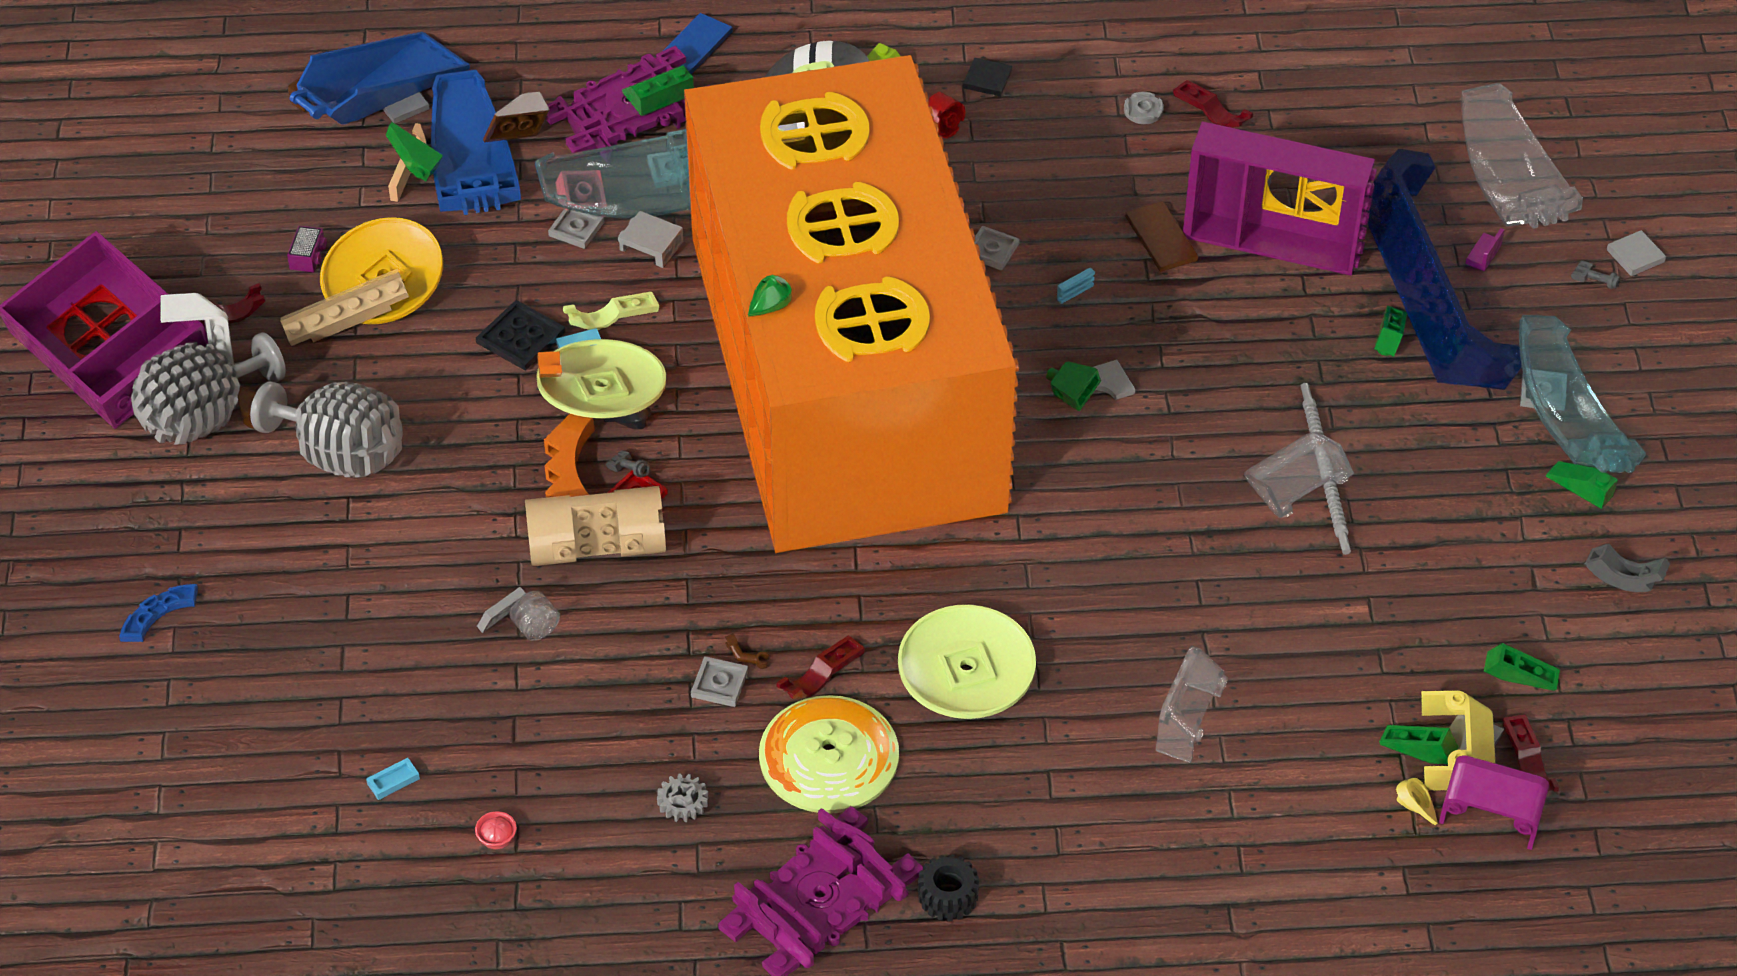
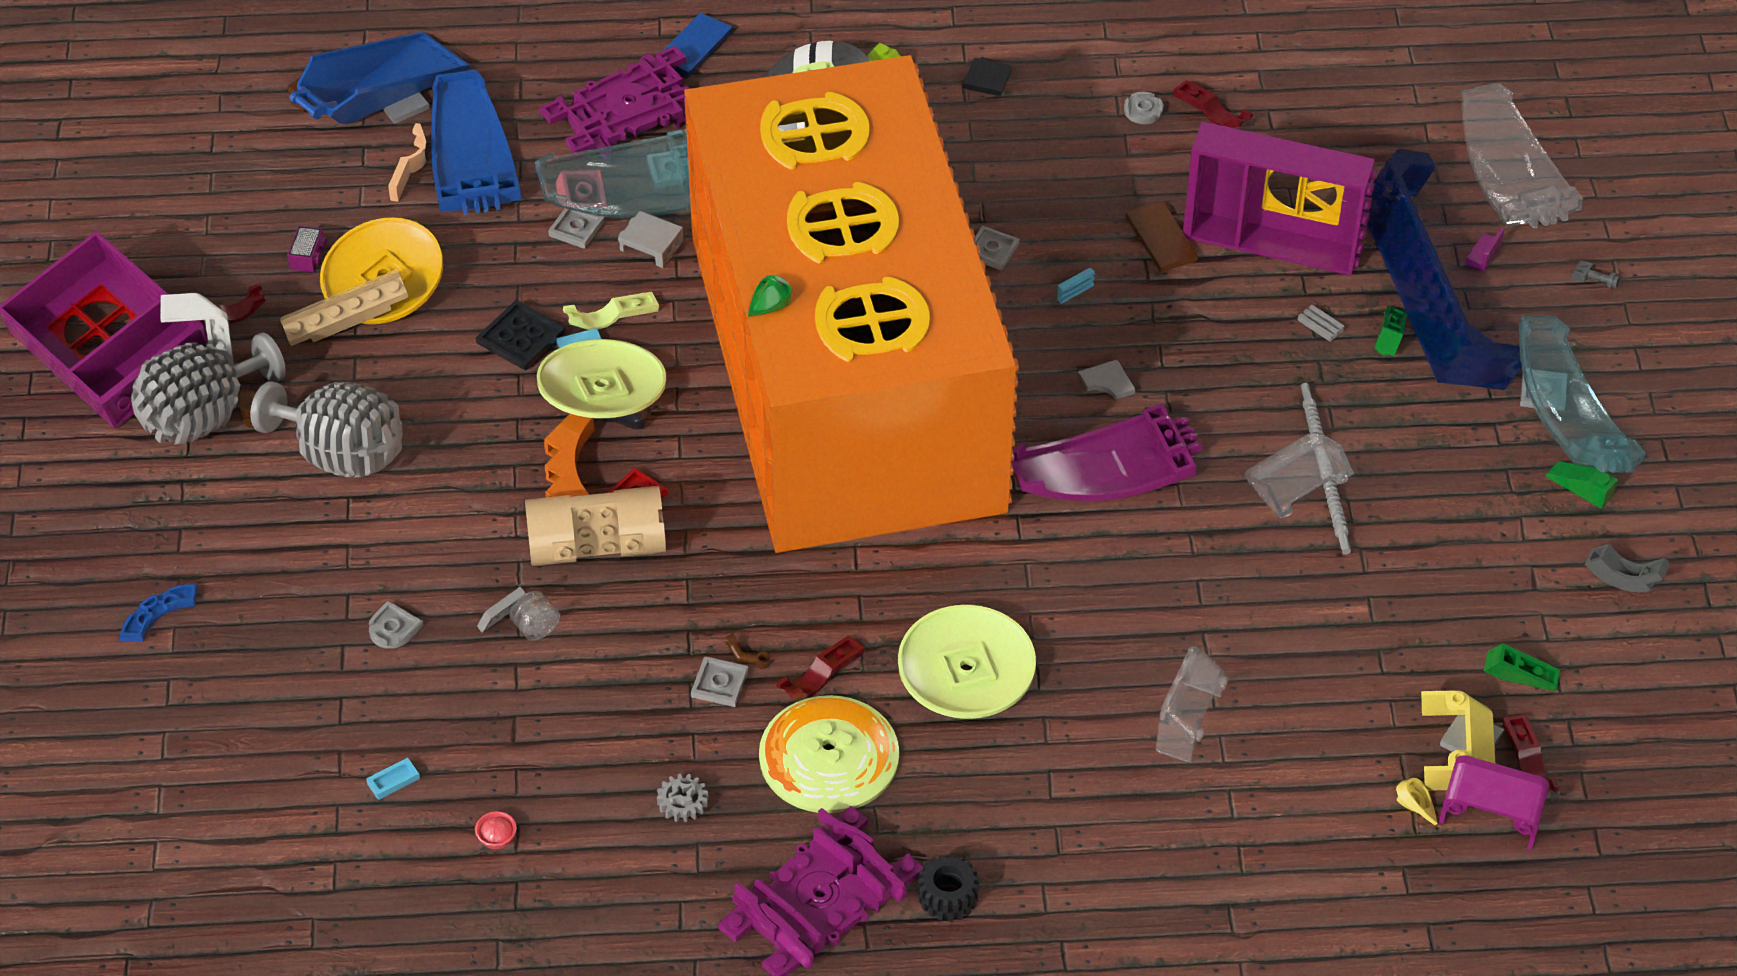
green slope [386,122,443,182] -> none
reddish brown slope [483,91,549,143] -> none
orange slope [537,351,562,378] -> none
dark grey hinge [606,450,650,477] -> none
green slope [622,65,694,116] -> none
red brick [928,91,966,139] -> none
green torso [1046,361,1101,411] -> none
green slope [1379,725,1459,764] -> none
light grey tile [1607,230,1666,276] -> none
none -> light grey tile [369,601,424,648]
none -> magenta windscreen [1011,403,1203,501]
none -> light grey tile [1298,305,1344,342]

